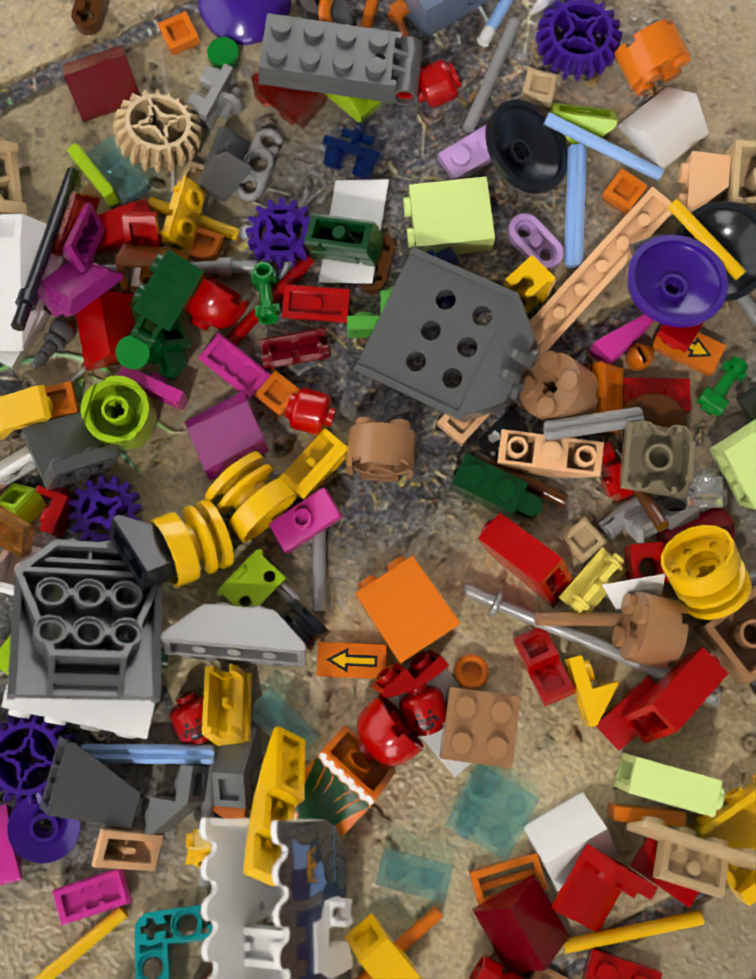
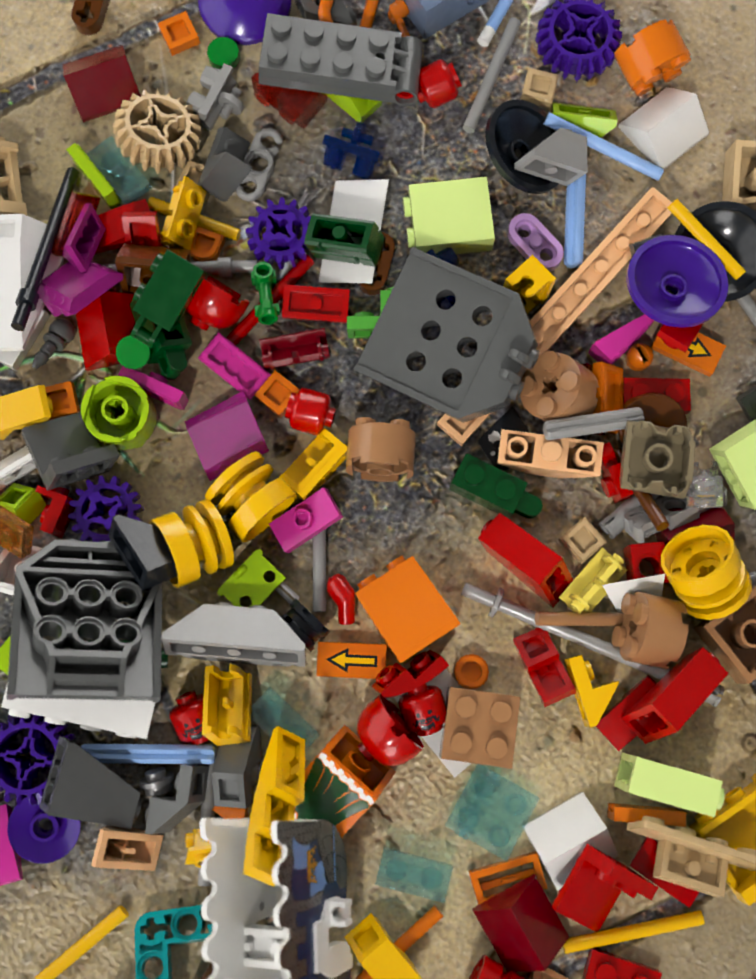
dark pink plate [52,869,133,926] -> none
lavender plate [438,125,492,180] -> none
reddish brown bar [475,451,568,507] -> none
orange tile [601,168,648,215] -> none
light nougat slope [677,151,731,225] -> none
green bar [696,356,749,417] -> none
none -> flat silver plate [139,767,175,796]
none -> red arm [326,574,355,625]
none -> light grey slope [514,128,588,186]

